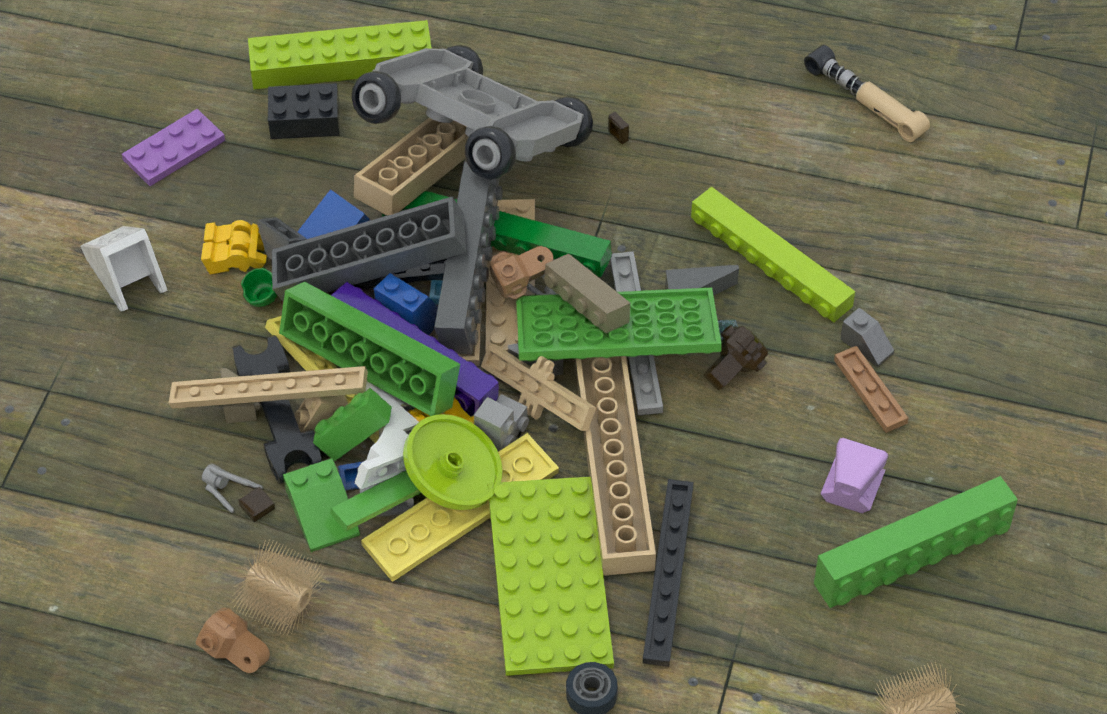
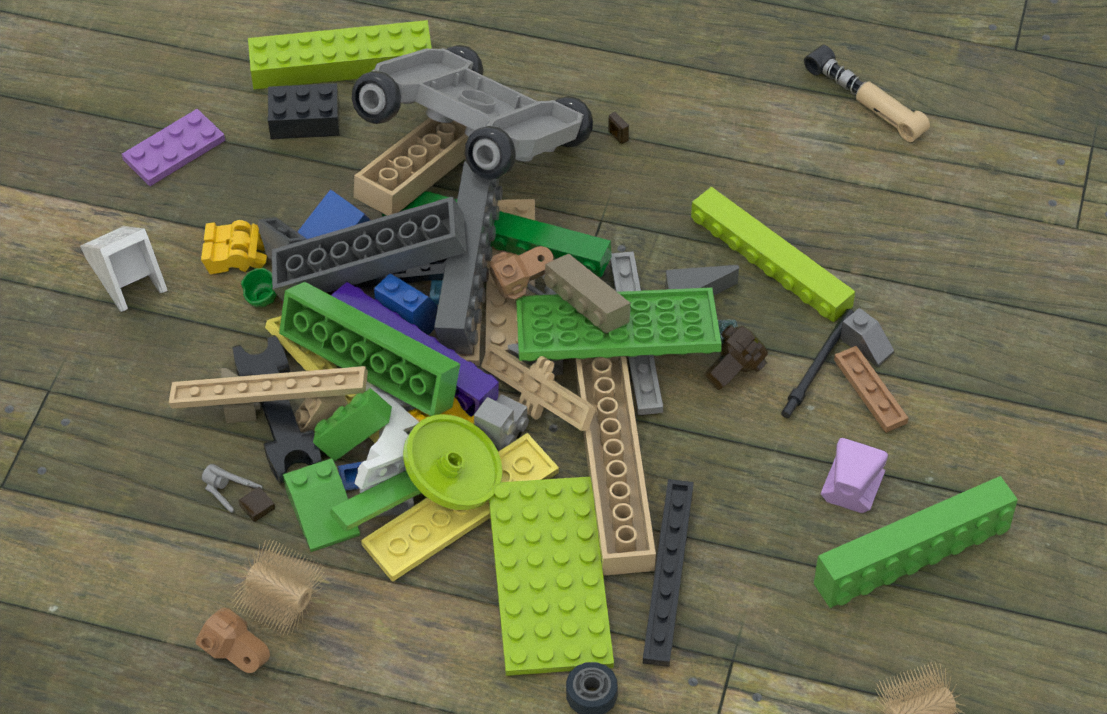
none -> black bar [781,309,854,418]

